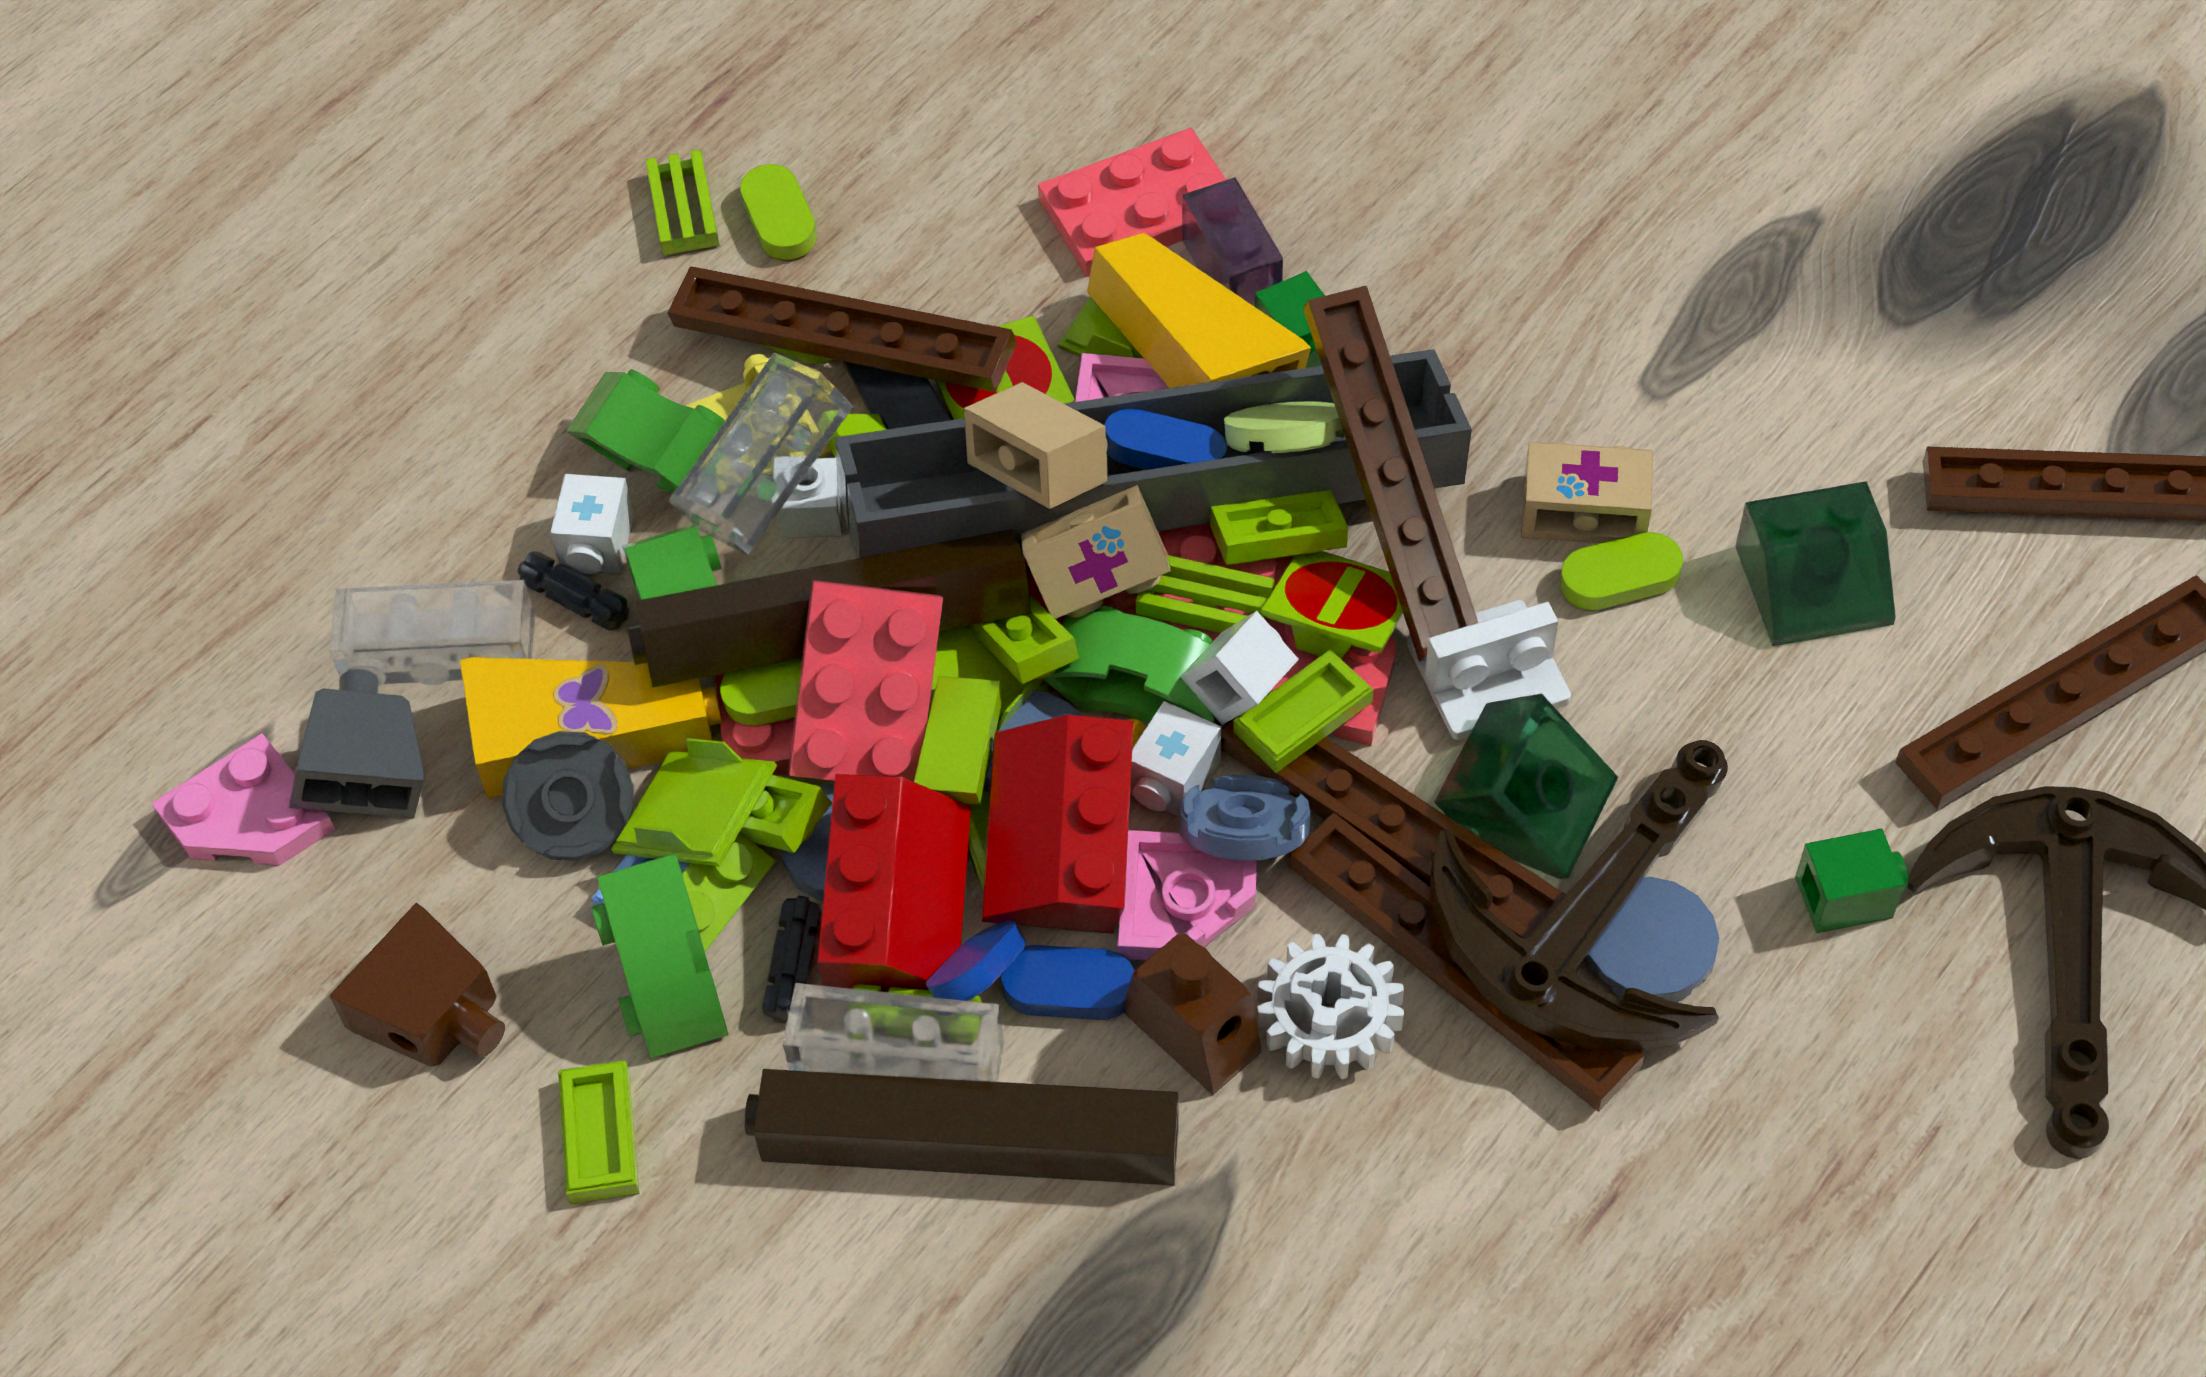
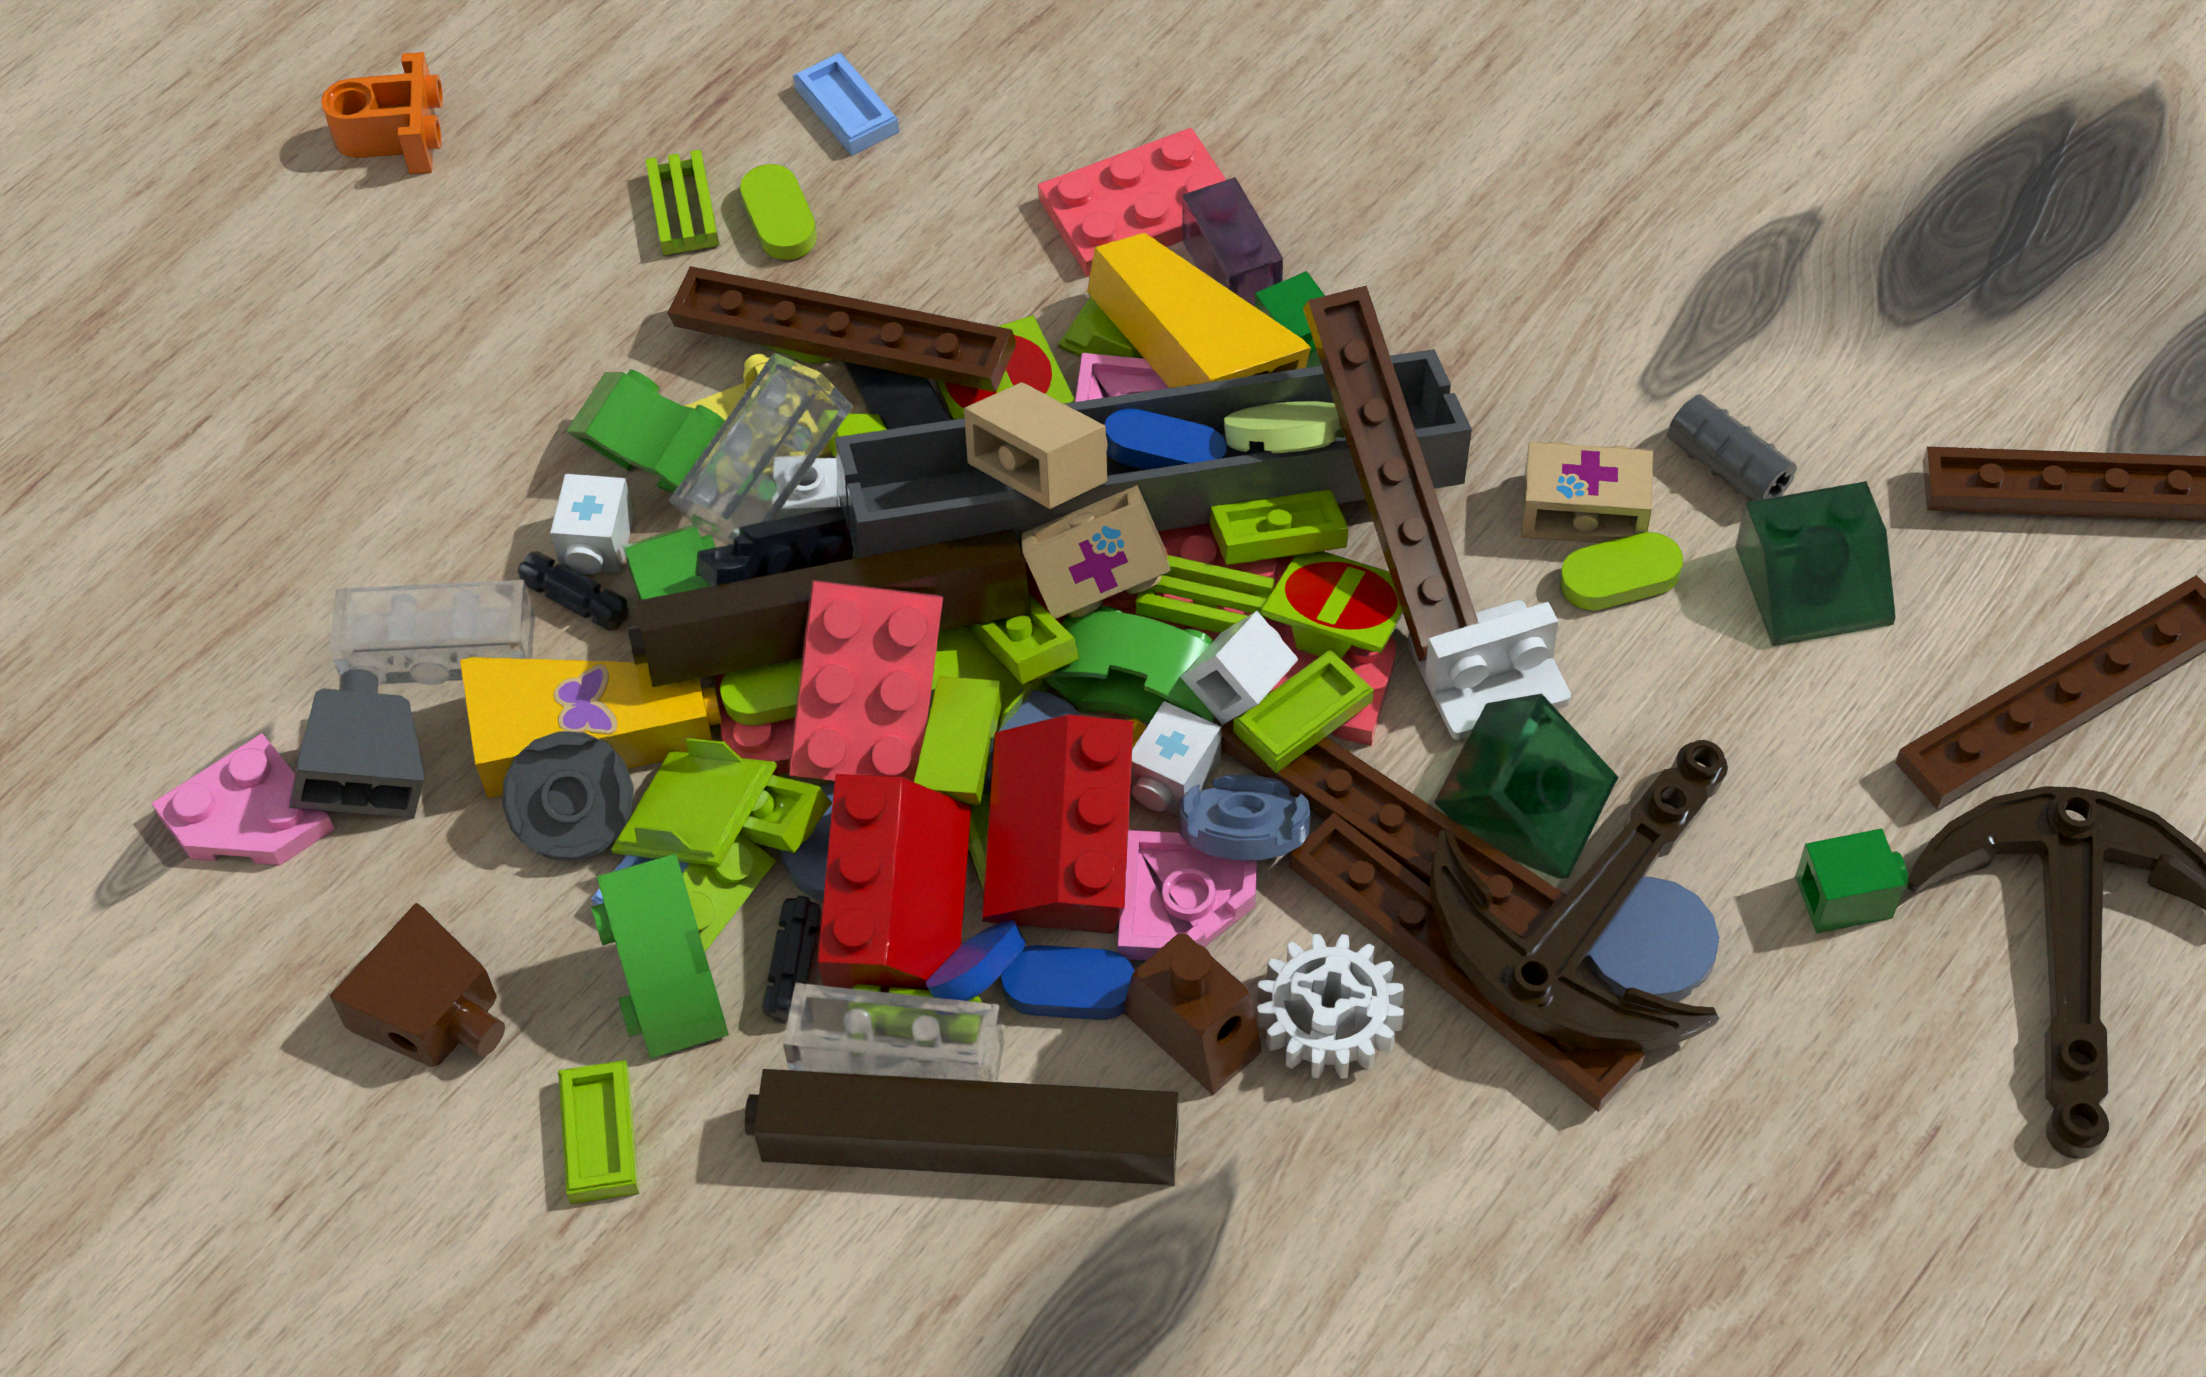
none -> orange pin [321,52,443,174]
none -> black hinge [695,506,853,586]
none -> light blue tile [793,52,899,156]
none -> dark grey axle [1667,394,1797,508]

